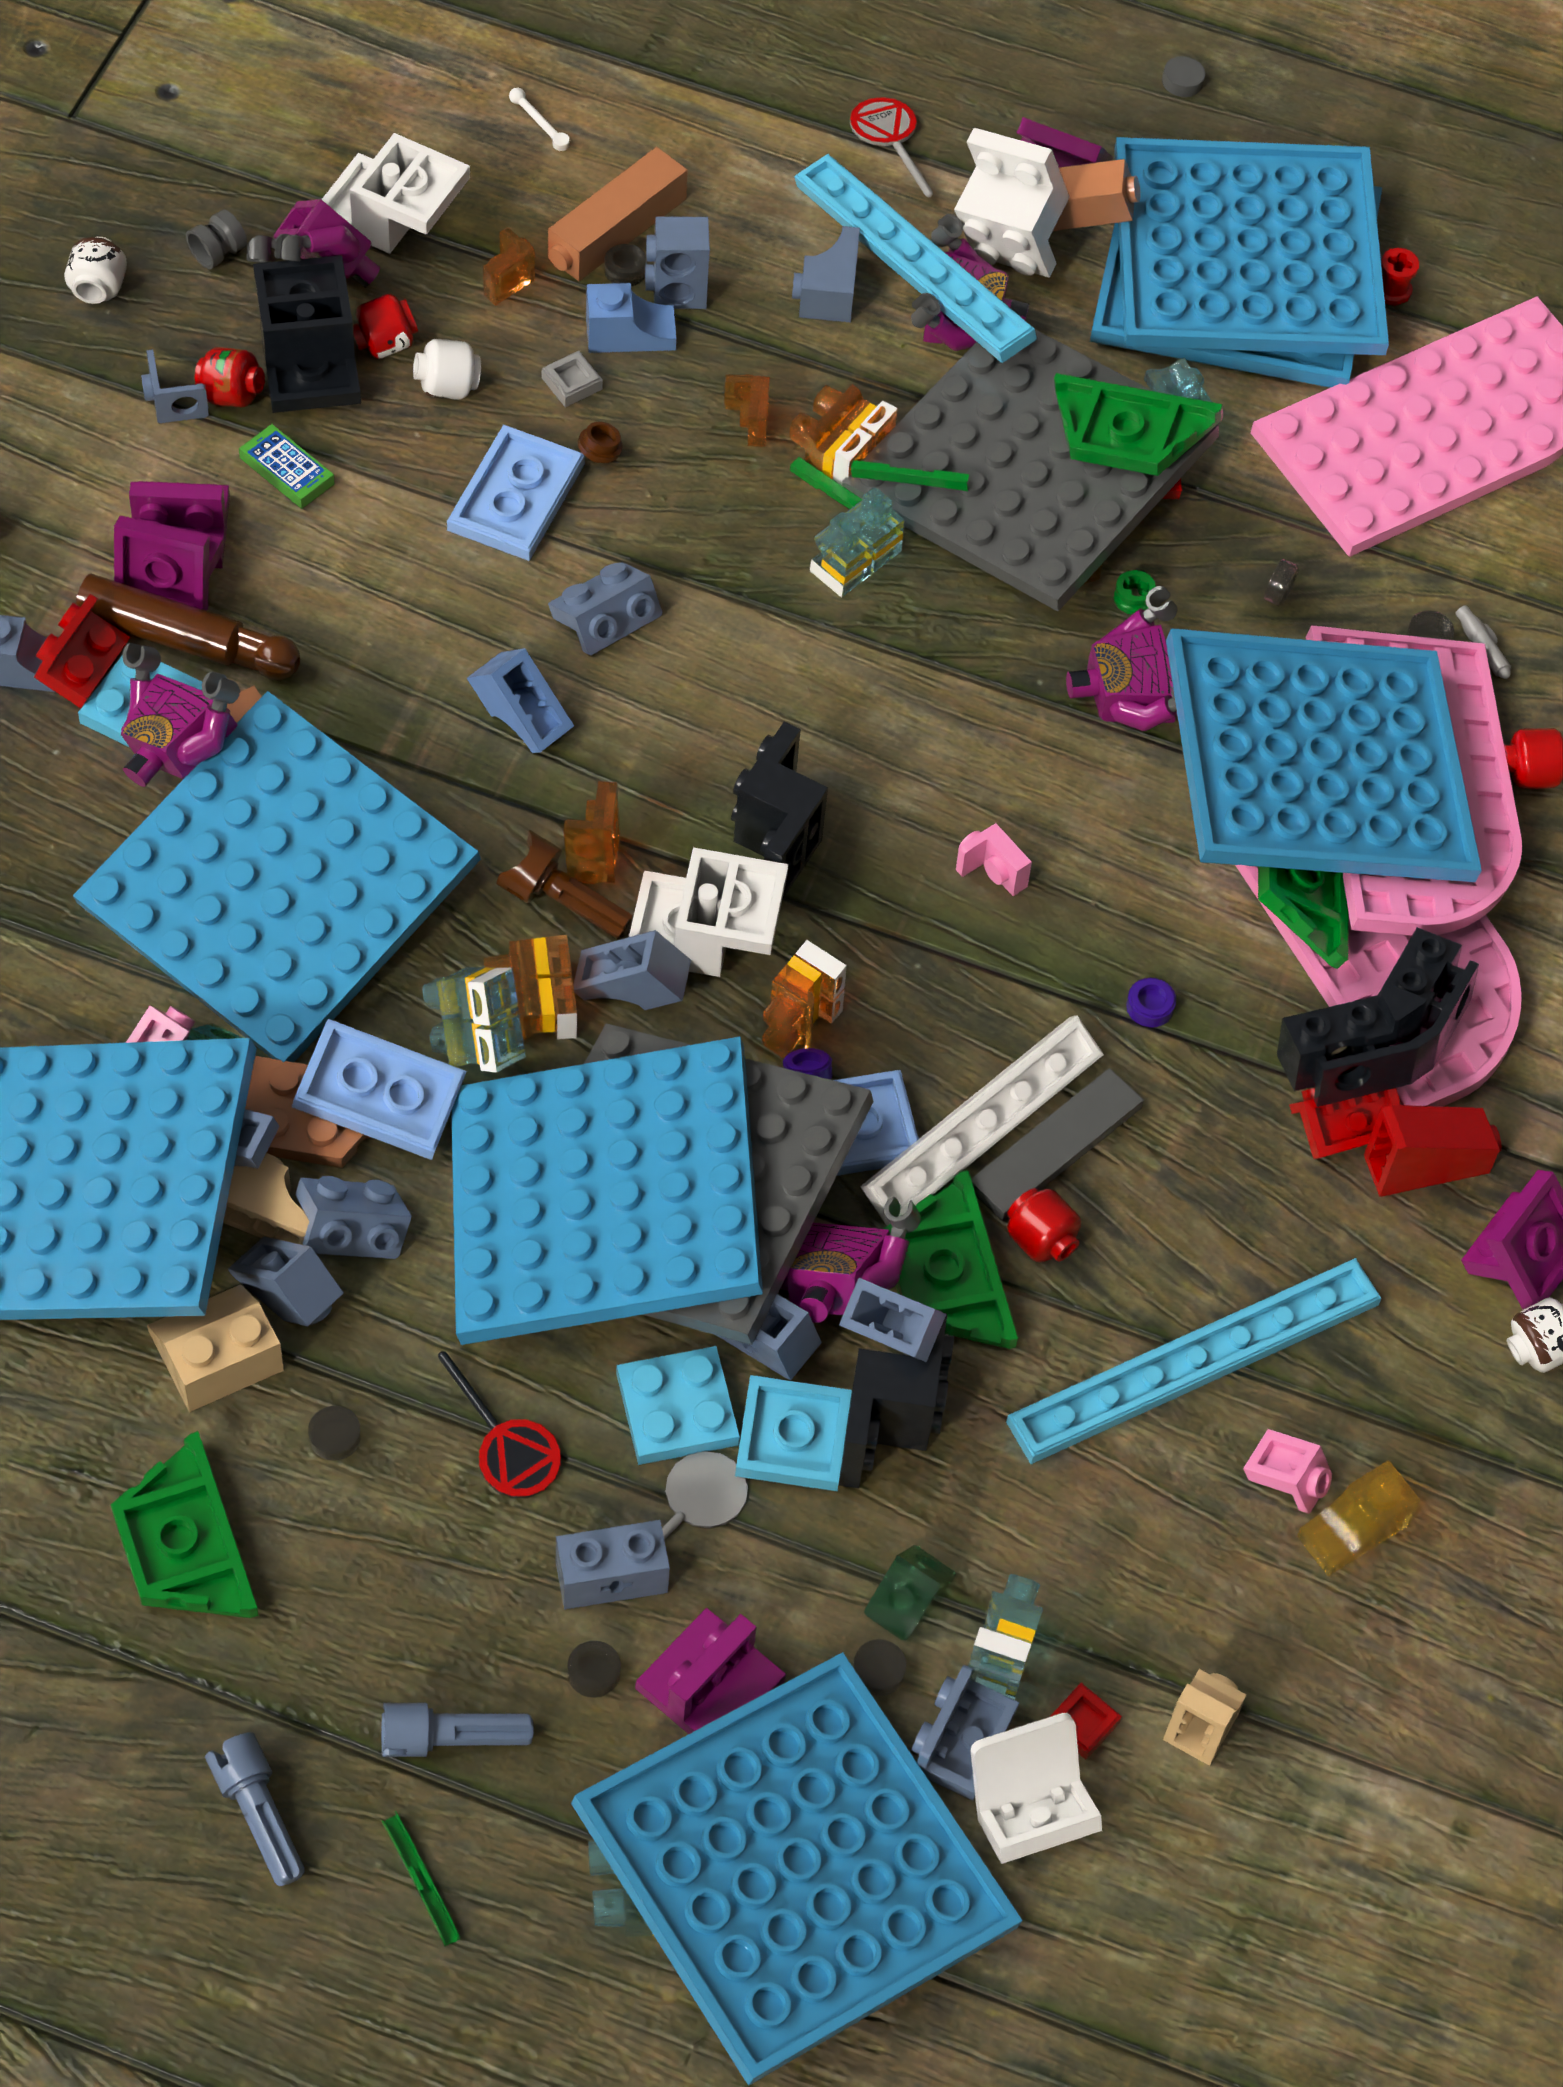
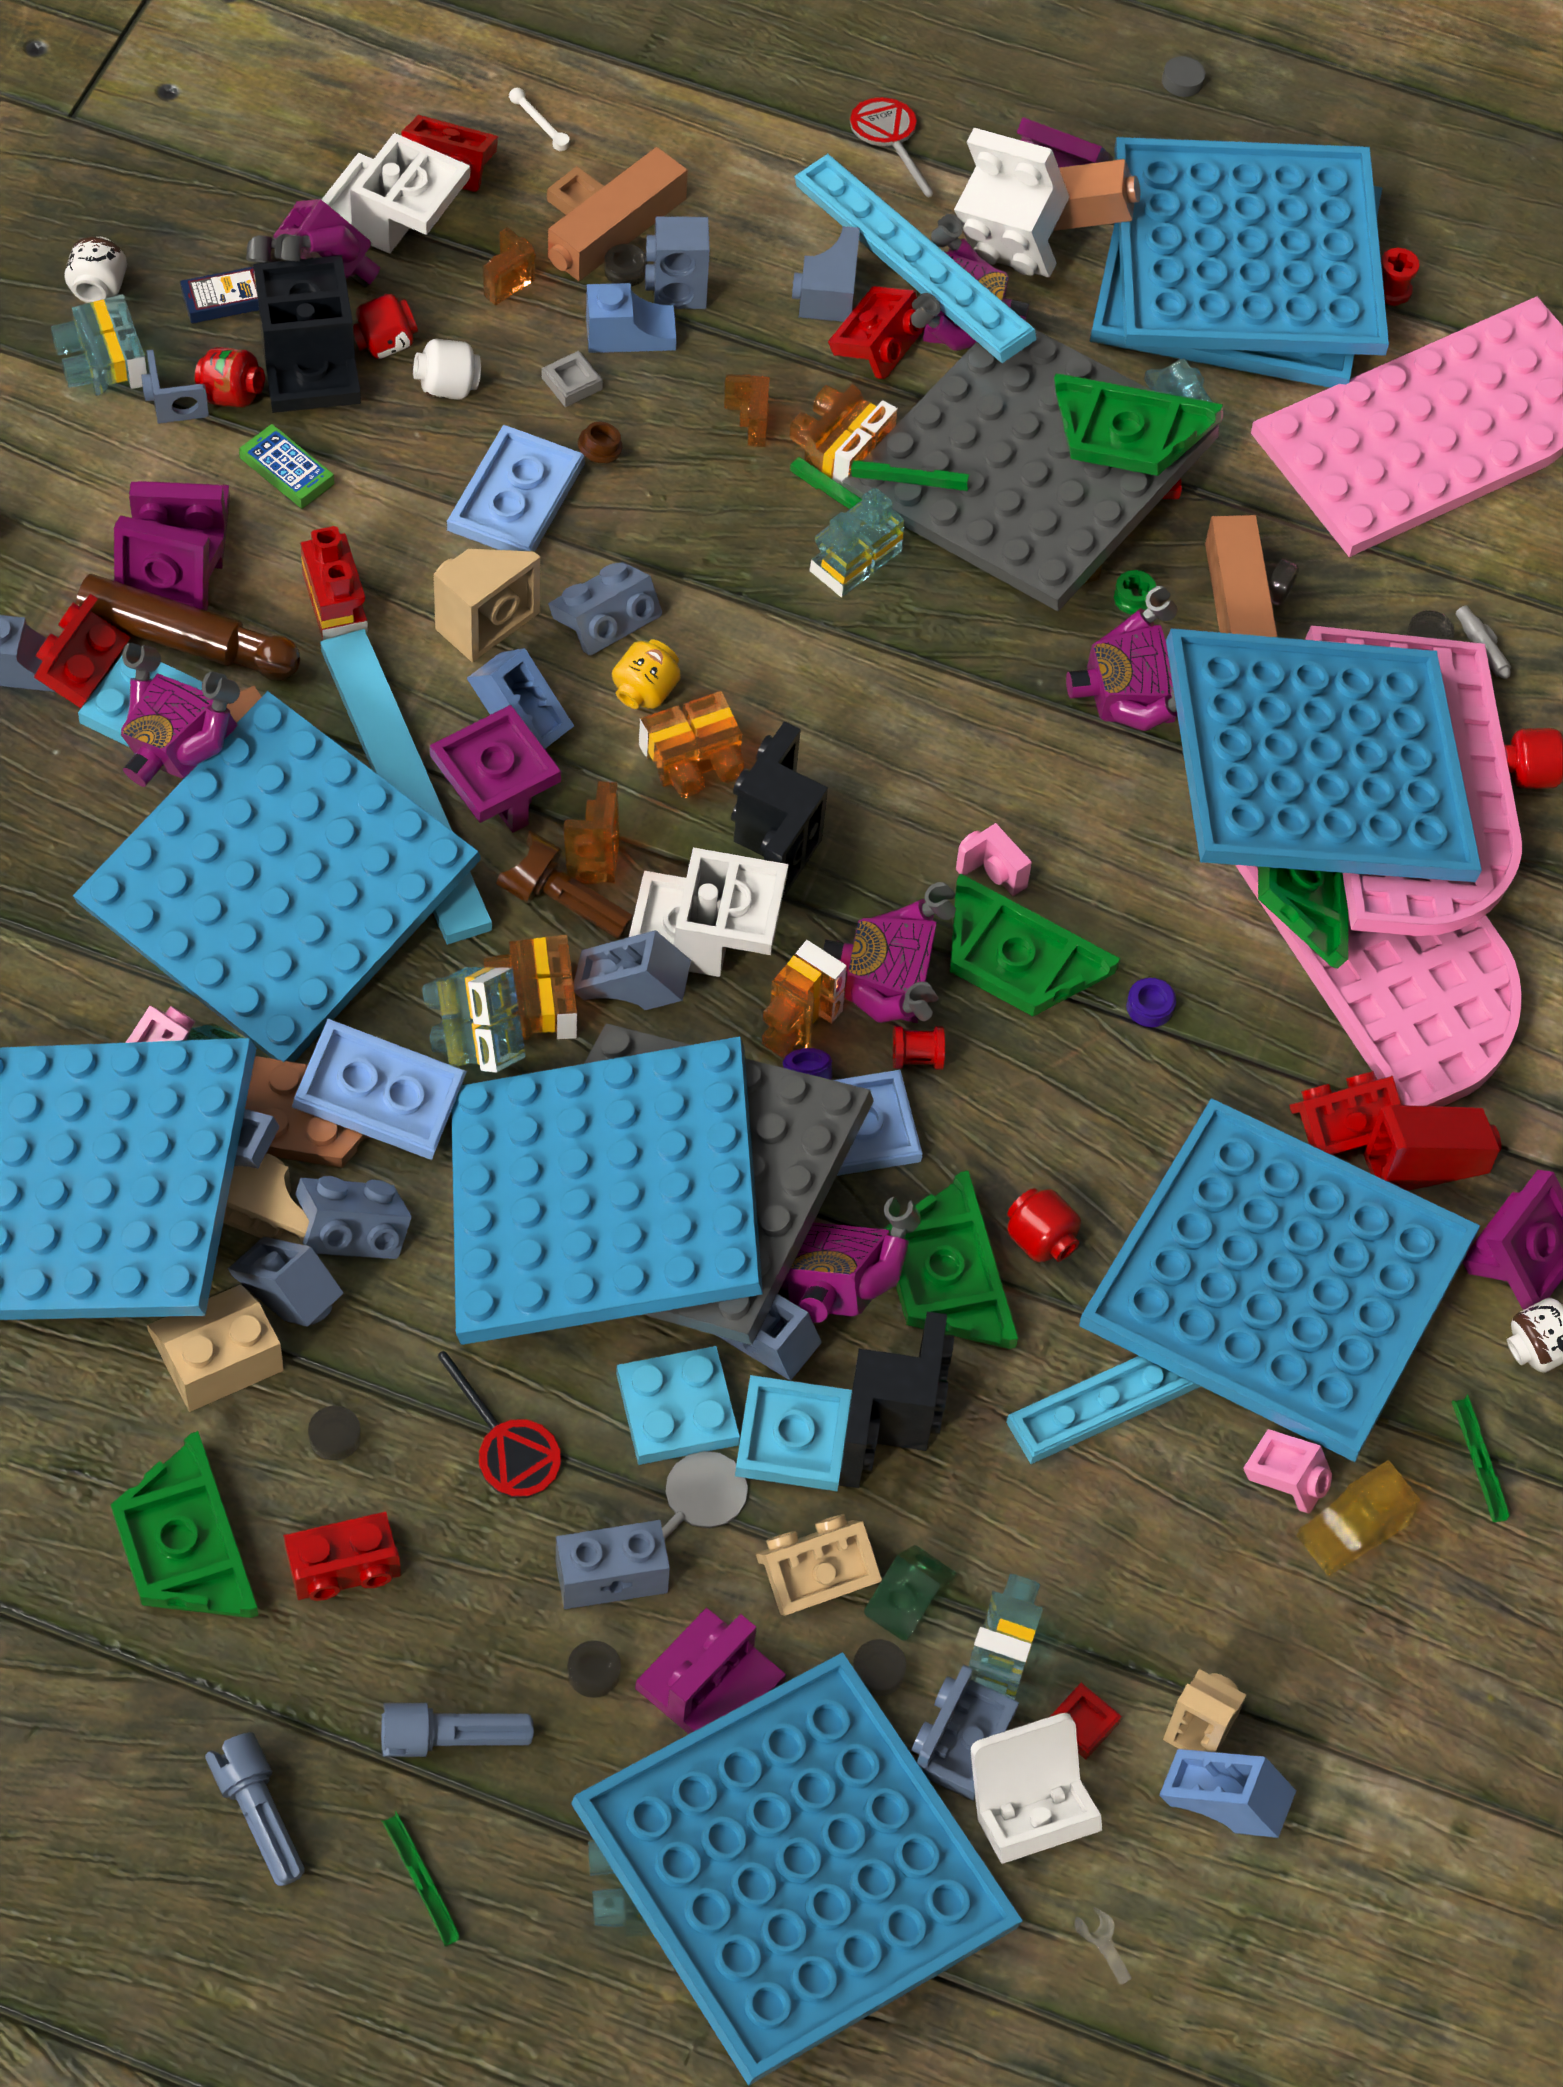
dark grey wheel [186,209,247,269] -> none
sand blue arch [839,1278,946,1362] -> none
white tile [860,1015,1104,1225] -> none
dark grey tile [971,1068,1144,1221] -> none
black brick [1277,927,1479,1107] -> none
none -> clear light blue hips [51,294,147,396]
none -> tile [180,267,259,324]
none -> red bracket [283,1511,401,1601]
none -> red hips [300,526,368,640]
none -> medium azure tile [320,629,492,945]
none -> red bracket [401,115,499,192]
none -> magenta bracket [430,705,561,833]
none -> tan slope [433,549,540,662]
none -> medium nougat plate [547,166,604,215]
none -> yellow head [612,639,681,709]
none -> clear orange hips [639,691,745,798]
none -> tan bracket [756,1514,882,1616]
none -> torso [823,882,956,1023]
none -> red bracket [828,286,925,379]
none -> red bush [892,1026,945,1070]
none -> green wing [950,874,1120,1017]
none -> clear hand [1074,1907,1132,1985]
none -> dark azure plate [1079,1098,1480,1462]
none -> medium blue arch [1159,1749,1296,1838]
none -> nougat brick [1205,515,1277,637]
none -> green piece [1451,1394,1510,1523]

